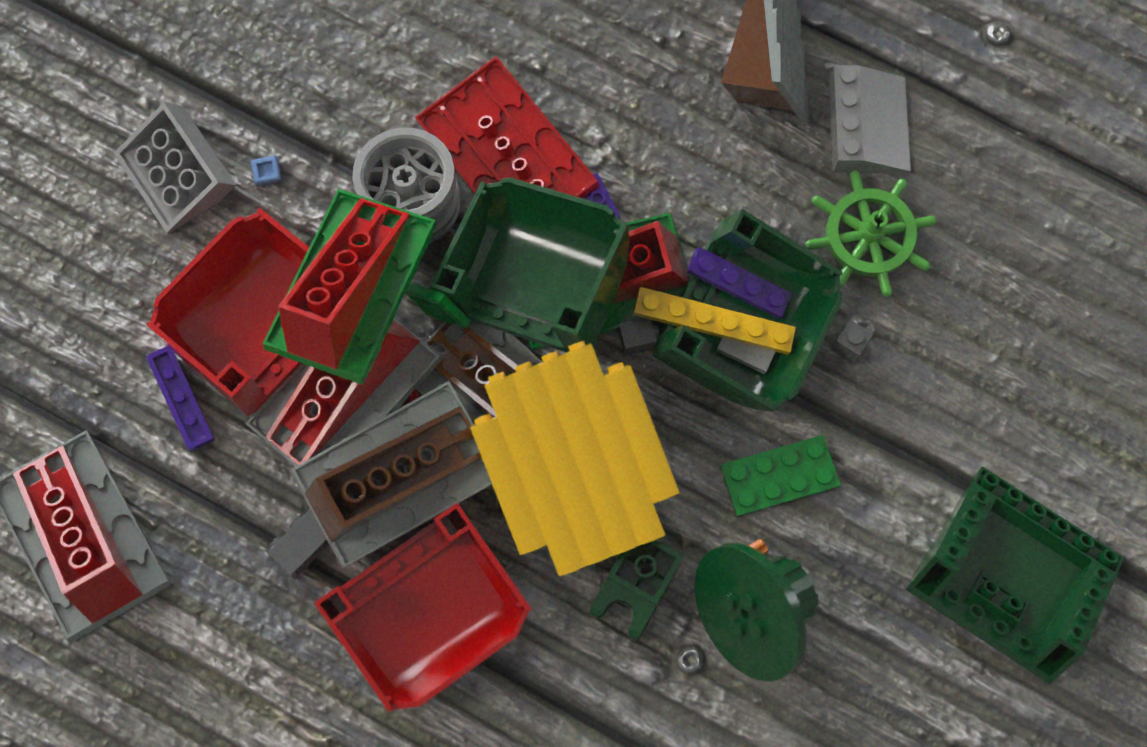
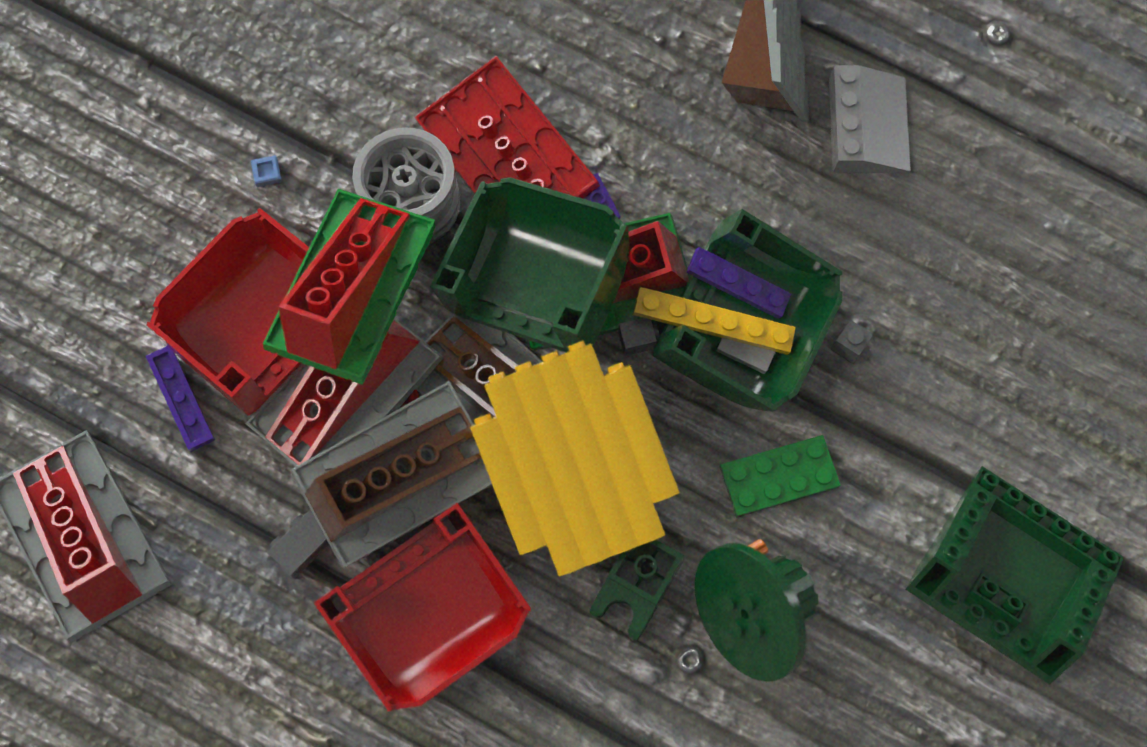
light grey slope [114,102,237,233] -> none
green tile [405,283,471,328] -> none
bright green piece [805,170,936,297] -> none

